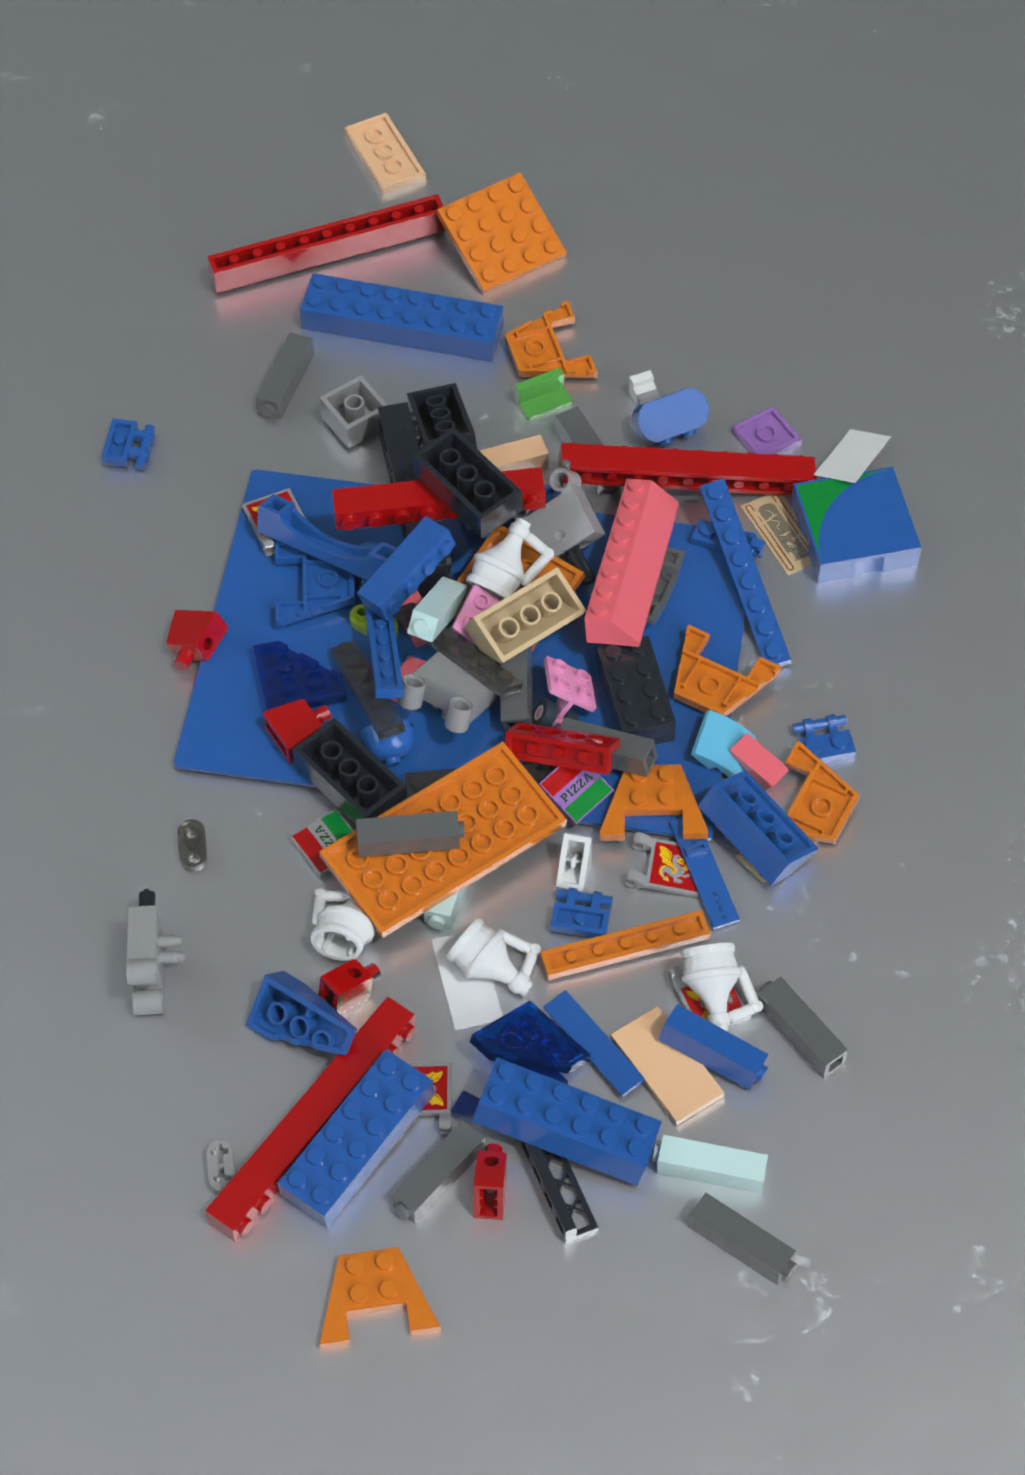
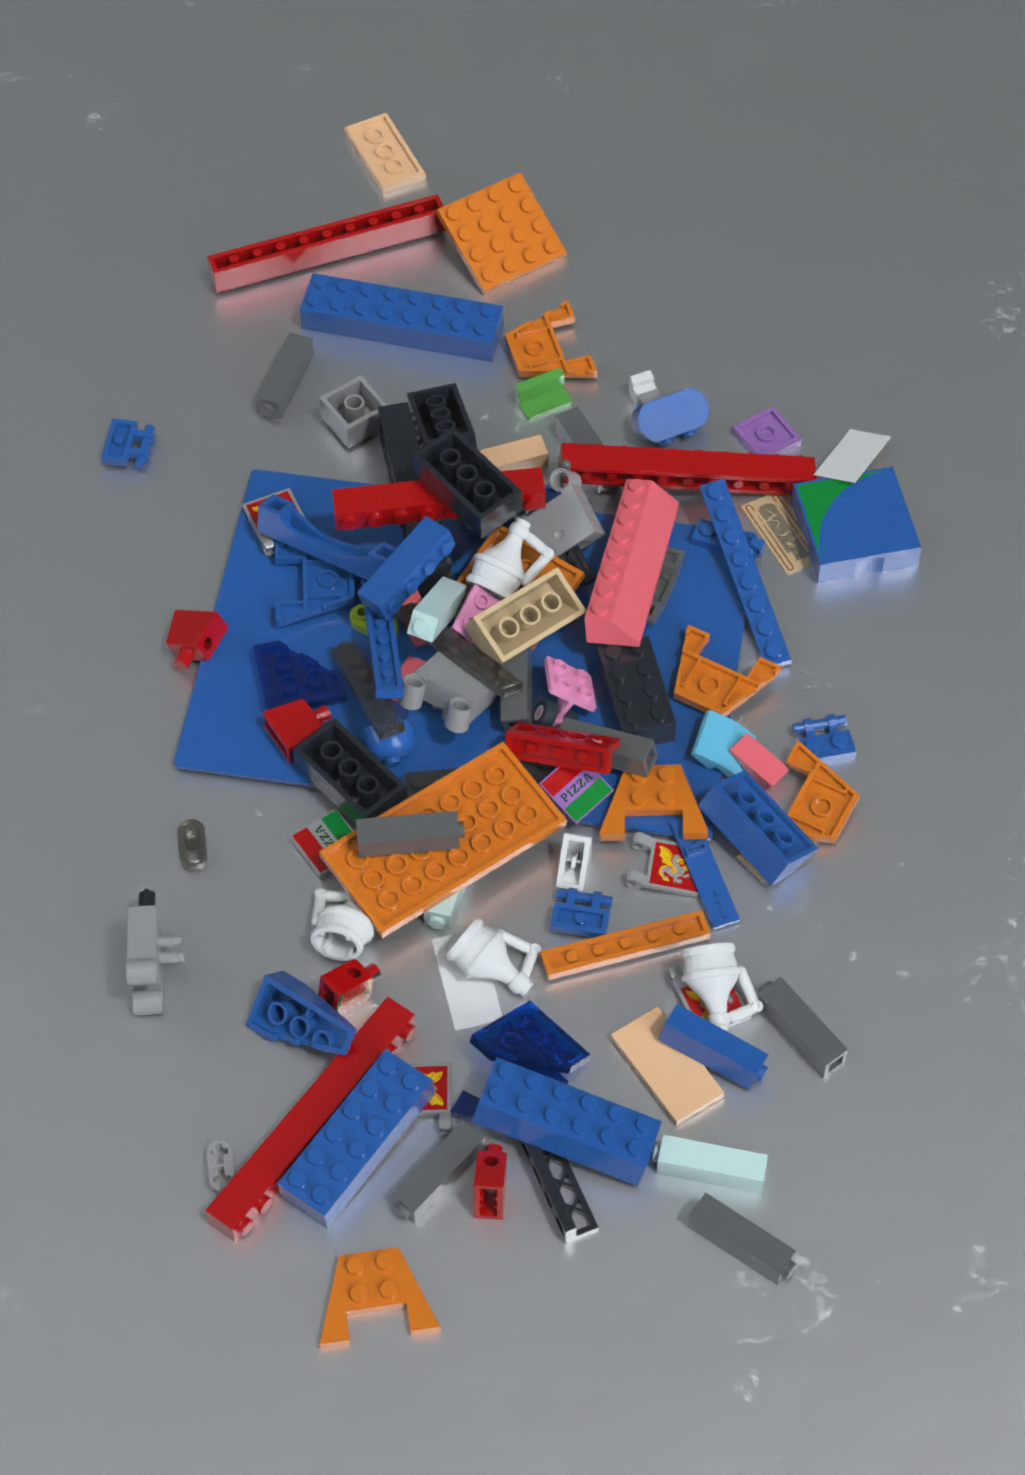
blue piece [543,990,645,1097] -> none

